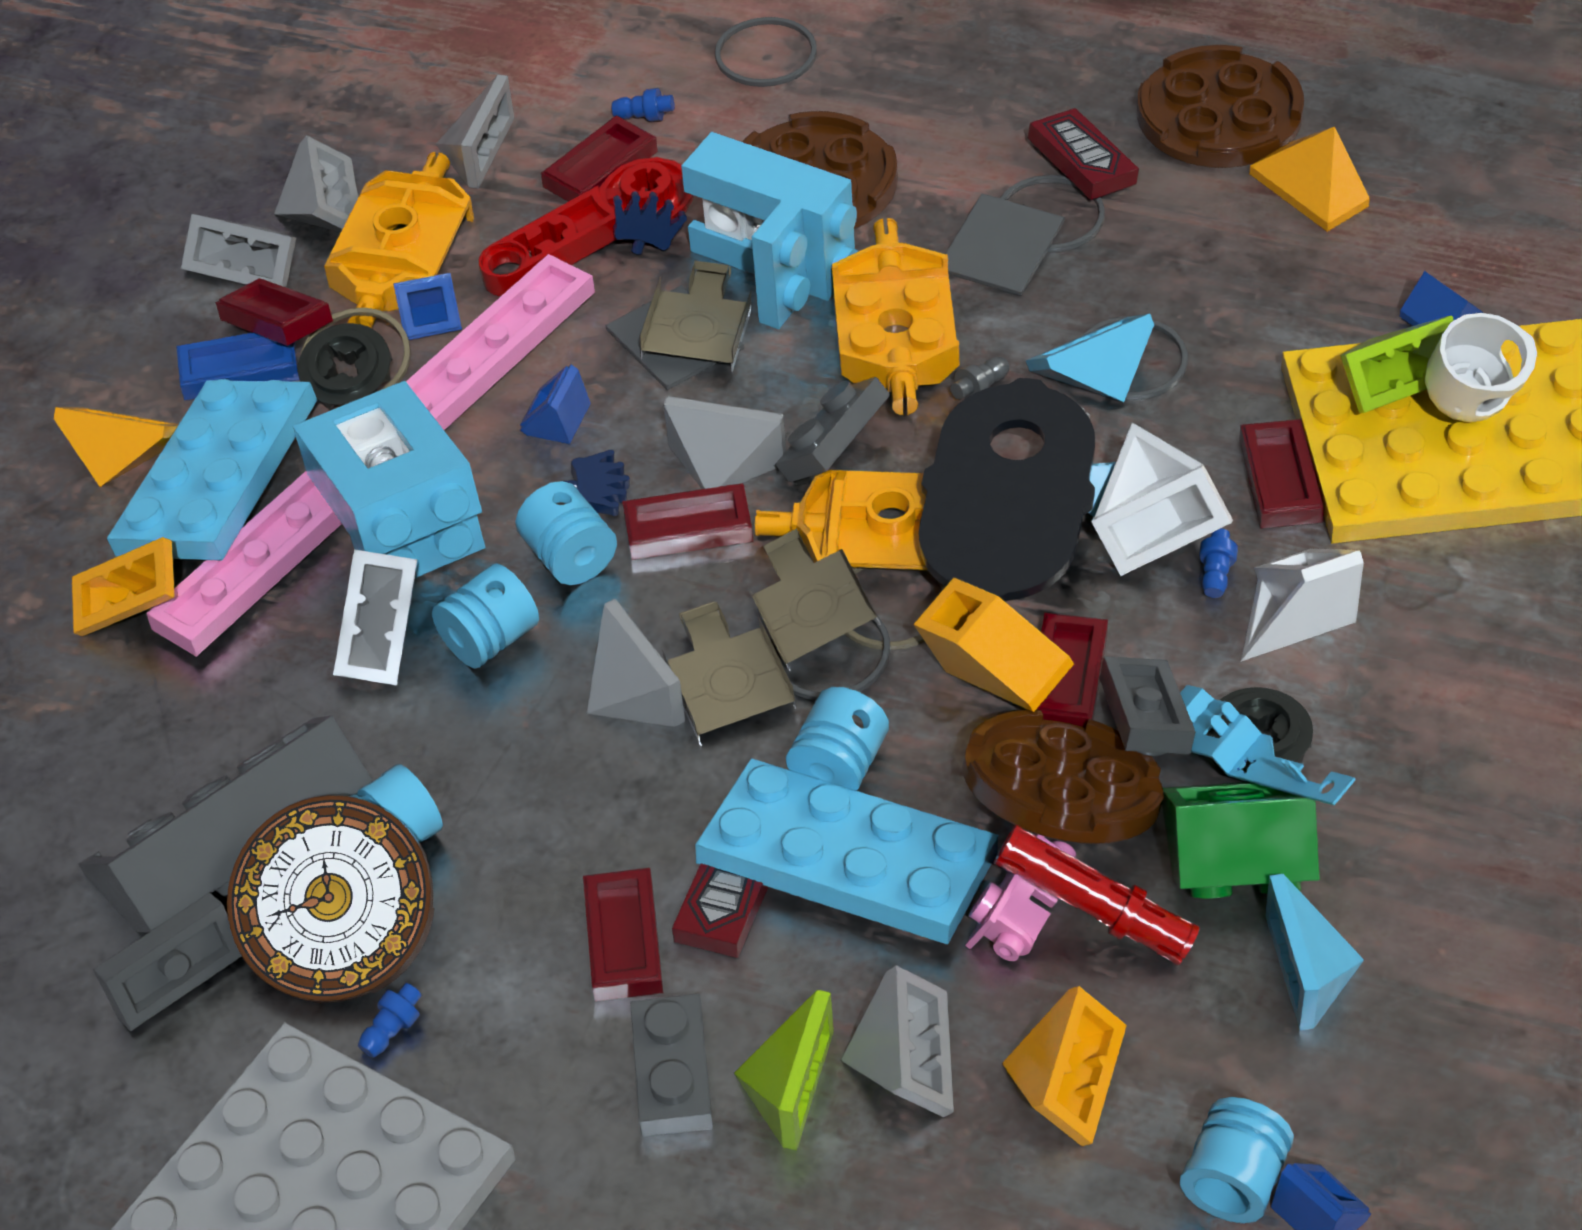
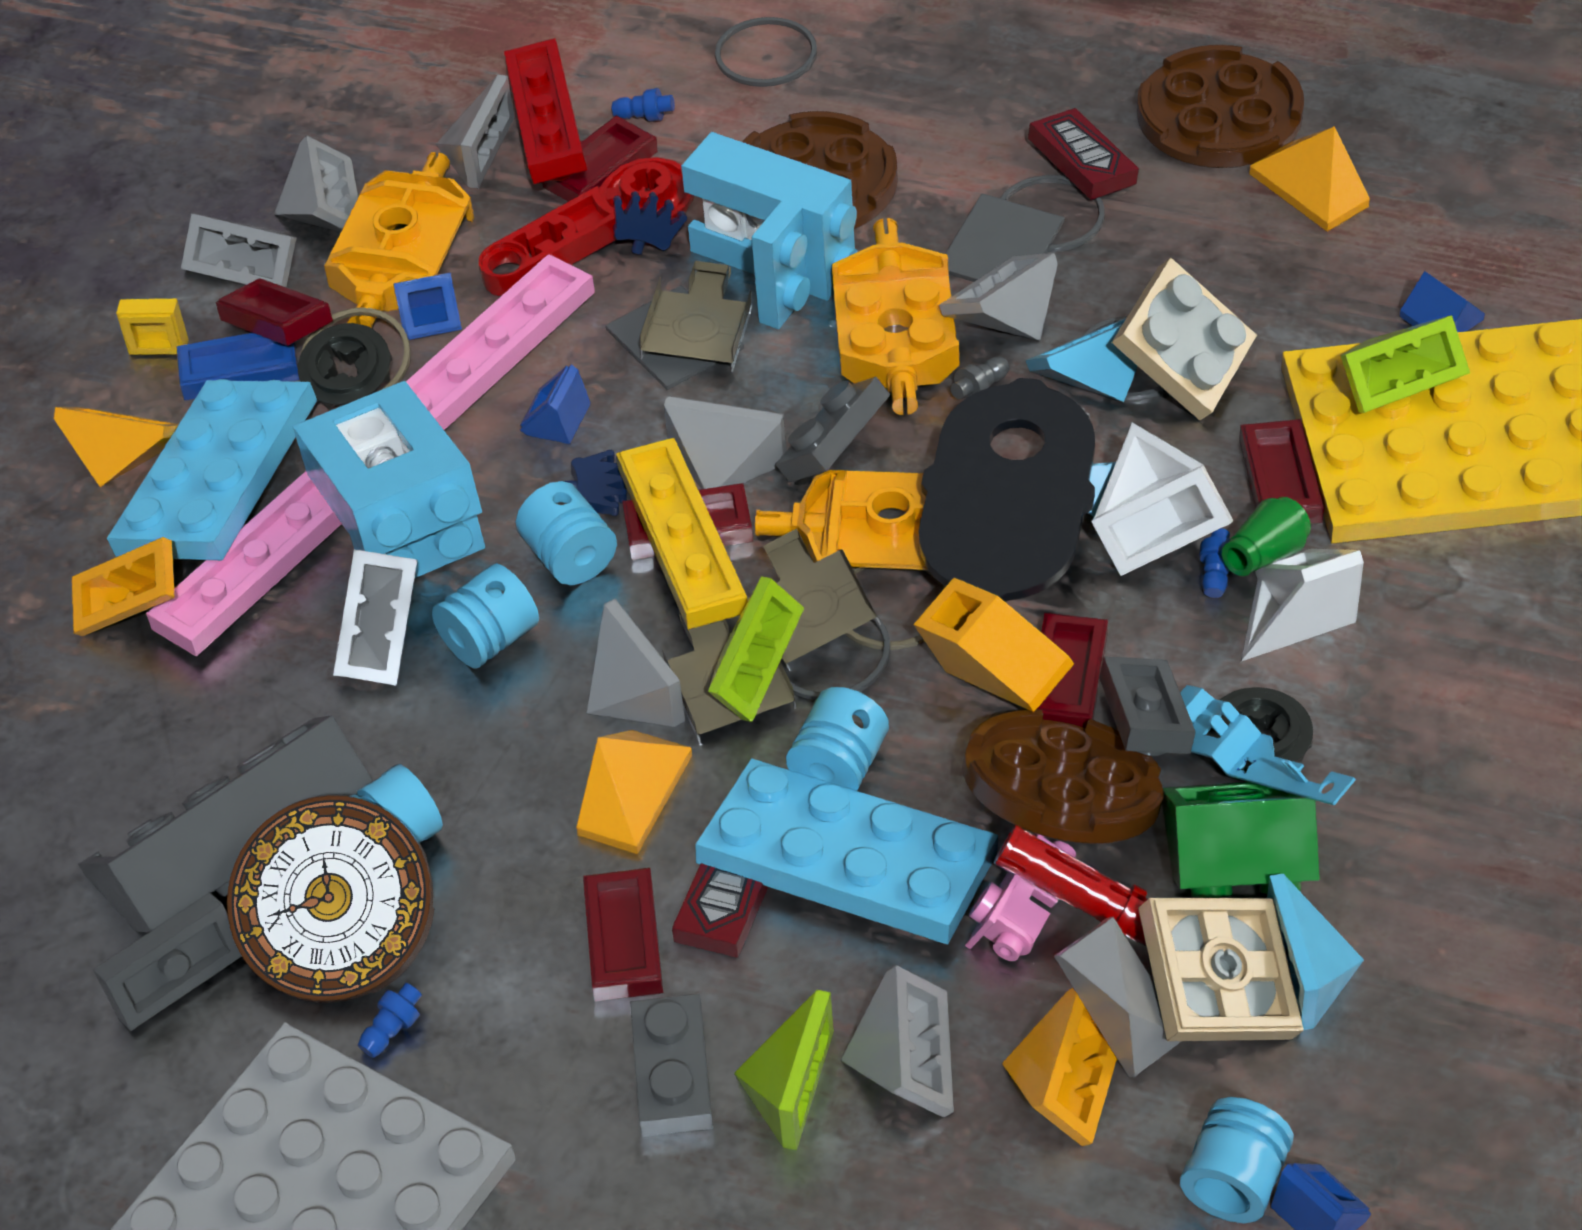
white helmet [1425,313,1537,422] -> none
none -> yellow tile [116,298,189,355]
none -> red plate [504,38,588,184]
none -> light orange slope [576,730,692,854]
none -> yellow tile [616,438,748,630]
none -> lime slope [708,576,804,722]
none -> light grey slope [939,253,1058,341]
none -> light grey slope [1054,917,1182,1077]
none -> piece [1111,257,1257,421]
none -> tan piece [1139,898,1304,1041]
none -> green cone [1222,497,1311,576]

